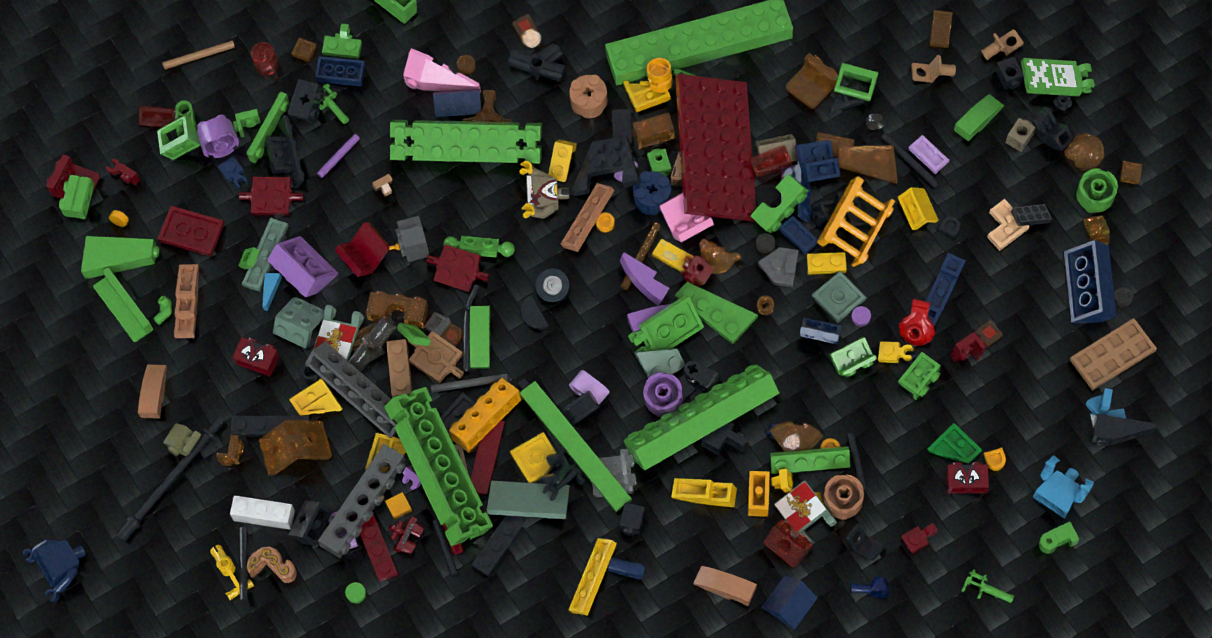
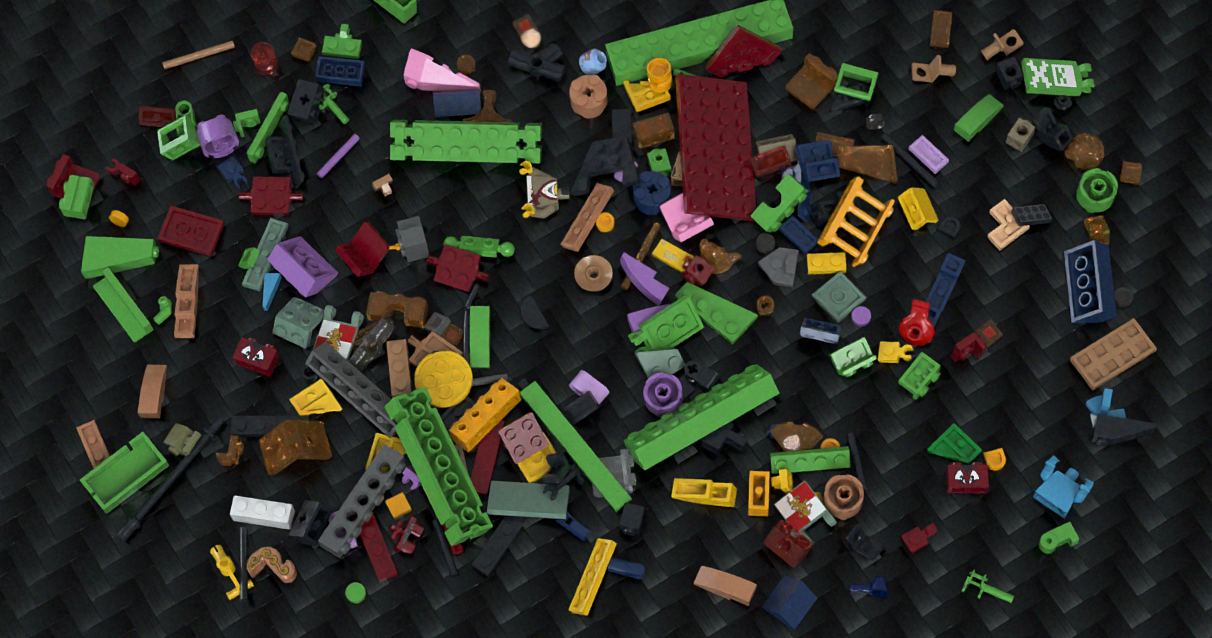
dark blue torso [23,539,85,602] -> none
bright green tile [397,323,431,346] -> none
black wheel [535,268,569,302] -> none
yellow bracket [548,140,577,182] -> none
none -> nougat tile [76,420,110,469]
none -> bright green piece [80,432,169,514]
none -> yellow tile [414,351,473,408]
none -> bracket [498,412,549,464]
none -> dark blue bar [555,512,591,541]
none -> medium nougat dish [574,255,613,291]
none -> light blue head [579,49,607,75]
none -> dark red plate [705,25,782,77]

